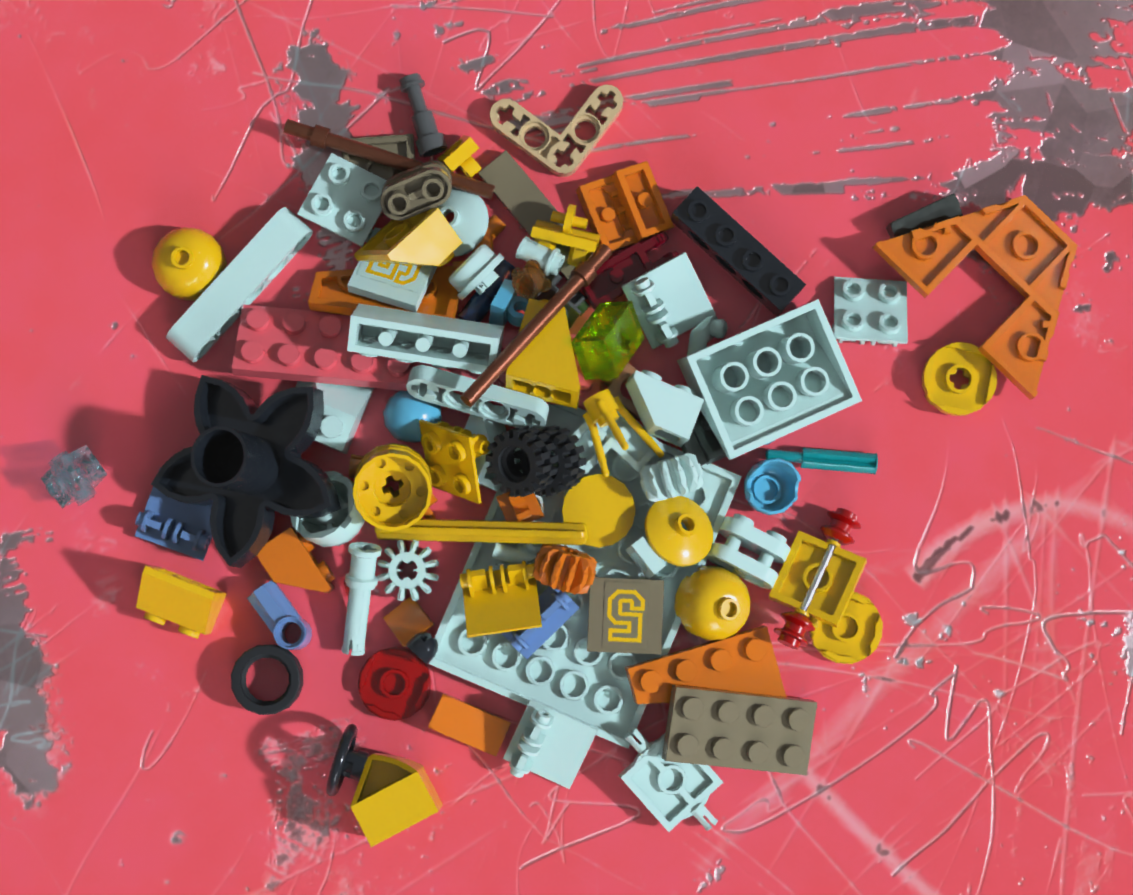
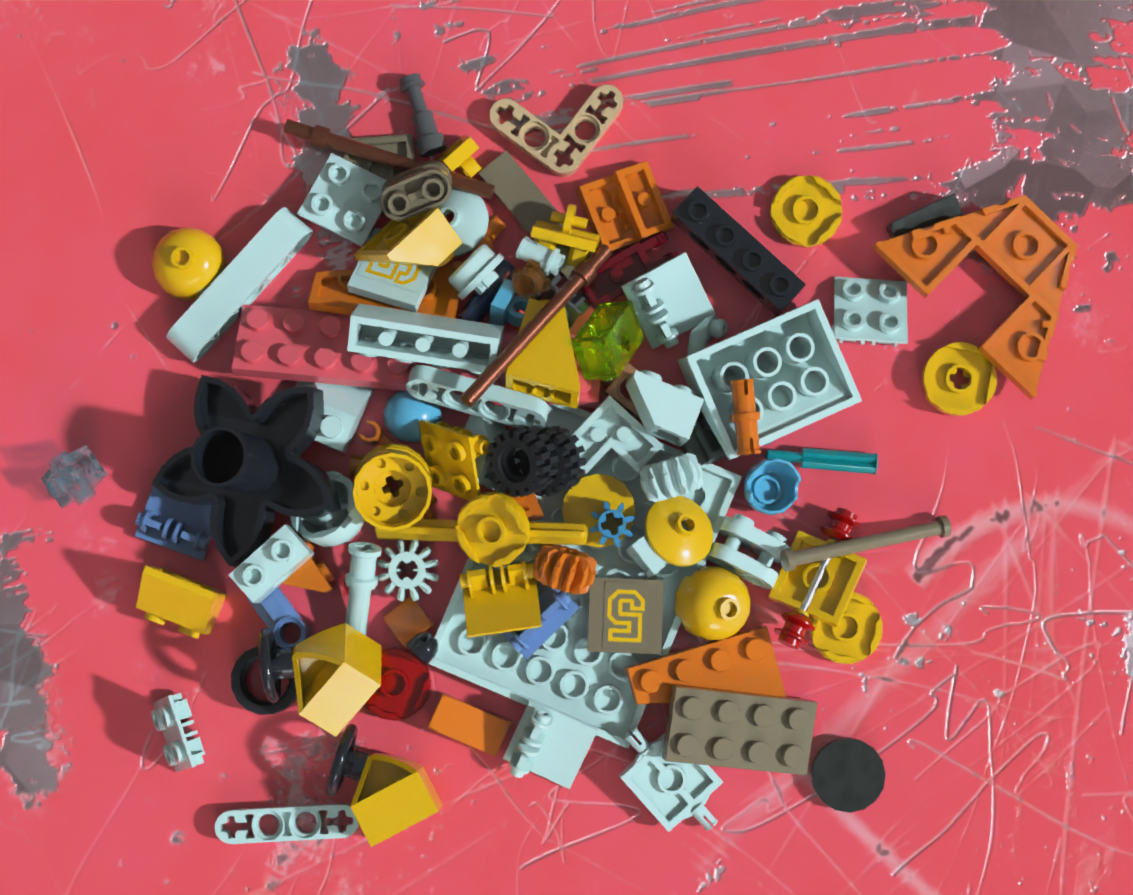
yellow plant [582,389,664,477] -> none
none -> light aqua hinge [151,693,205,772]
none -> light aqua beam [214,803,359,844]
none -> light aqua brick [229,525,315,603]
none -> yellow piece [258,623,381,737]
none -> orange hand [359,421,398,445]
none -> yellow tile [456,492,530,567]
none -> dark azure gear [589,501,635,547]
none -> orange pin [729,379,761,456]
none -> yellow tile [770,175,842,248]
none -> dark tan bar [780,515,952,572]
none -> pearl dark grey tile [811,738,886,813]

